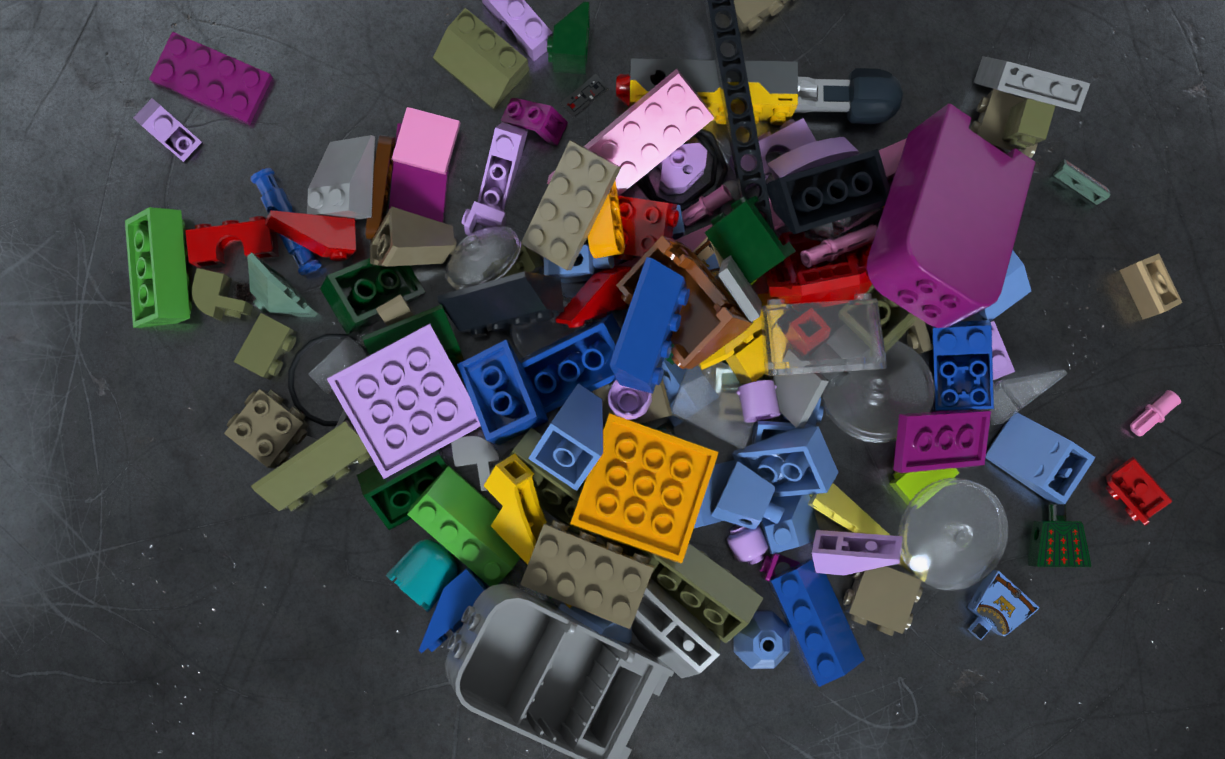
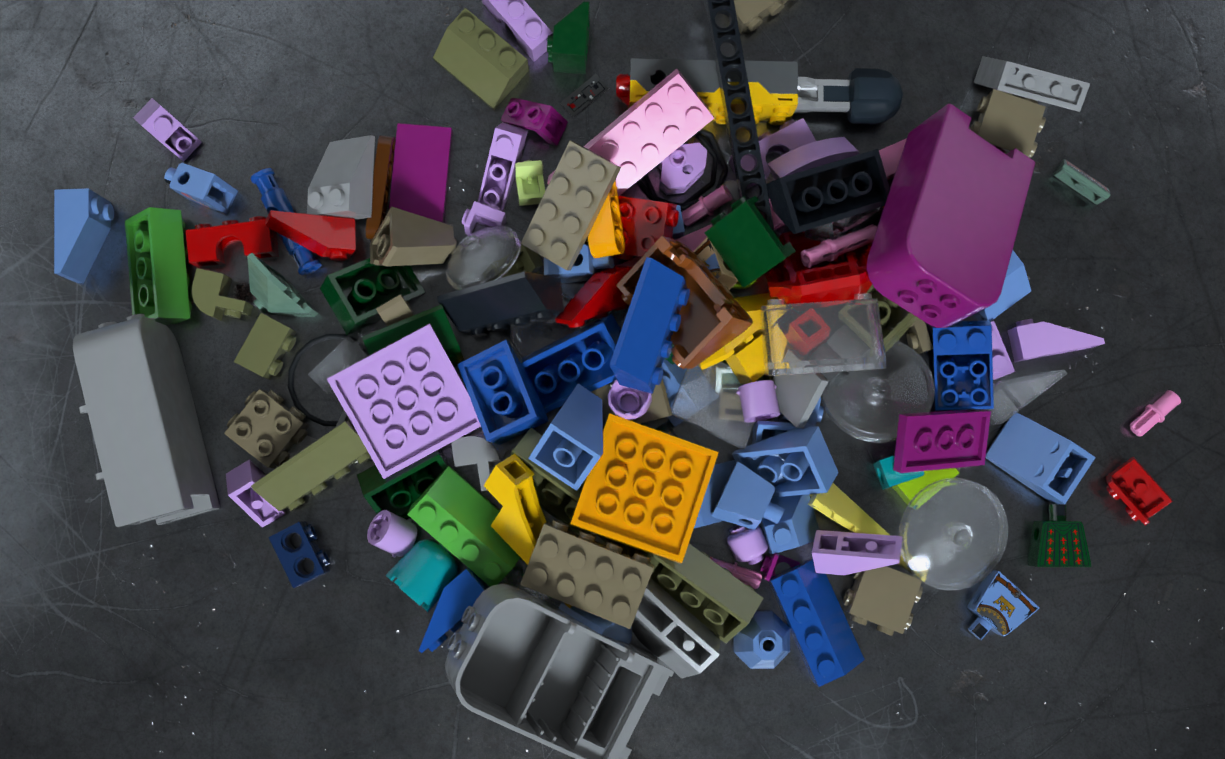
magenta plate [149,32,273,125] -> none
bright pink tile [392,107,461,175] -> none
light grey tile [718,256,762,322] -> none
olive brick [1002,98,1055,149] -> none
tan slope [1120,254,1182,319] -> none
none -> medium blue slope [54,188,114,283]
none -> light grey piece [73,314,220,527]
none -> medium blue torso [164,163,238,215]
none -> lavender slope [226,459,286,527]
none -> dark blue brick [268,521,330,588]
none -> lavender piece [367,510,417,557]
none -> yellowish green bracket [515,160,545,206]
none -> bright pink axle [710,556,762,589]
none -> teal bracket [873,455,924,490]
none -> lavender slope [1008,319,1105,362]

